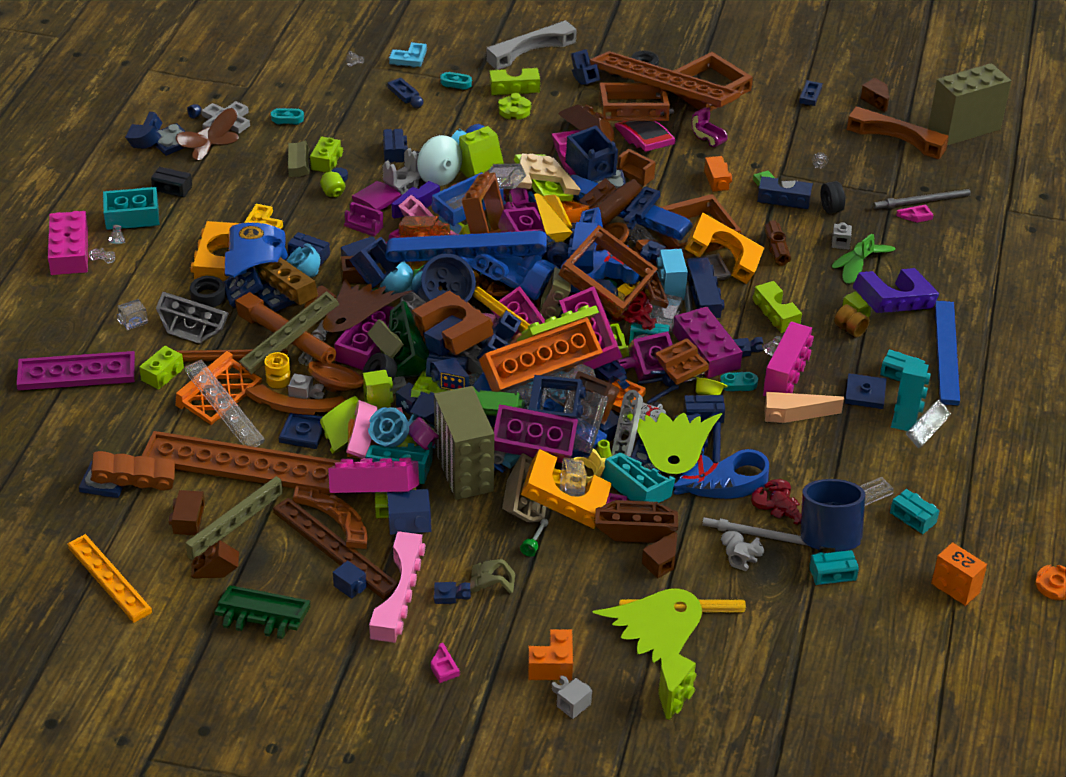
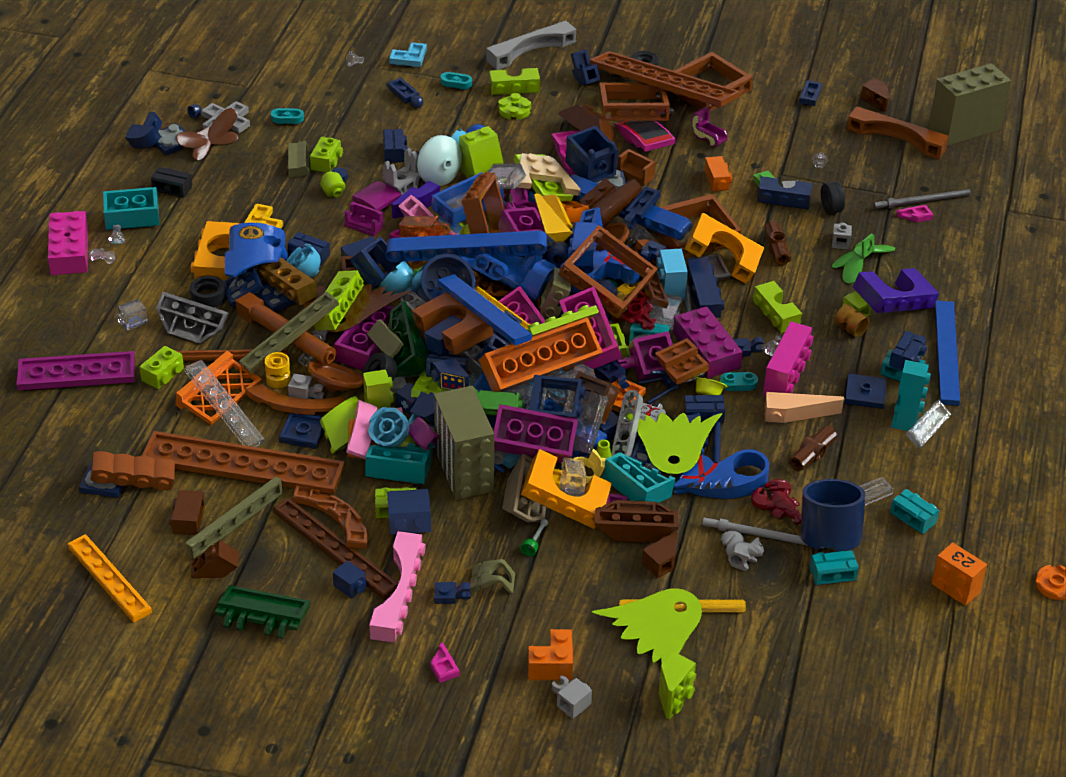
dark pink brick [328,458,419,493] -> none
none -> lime brick [314,270,364,331]
none -> blue tile [438,274,532,346]
none -> reddish brown piece [789,426,837,472]
none -> dark blue brick [889,331,927,371]

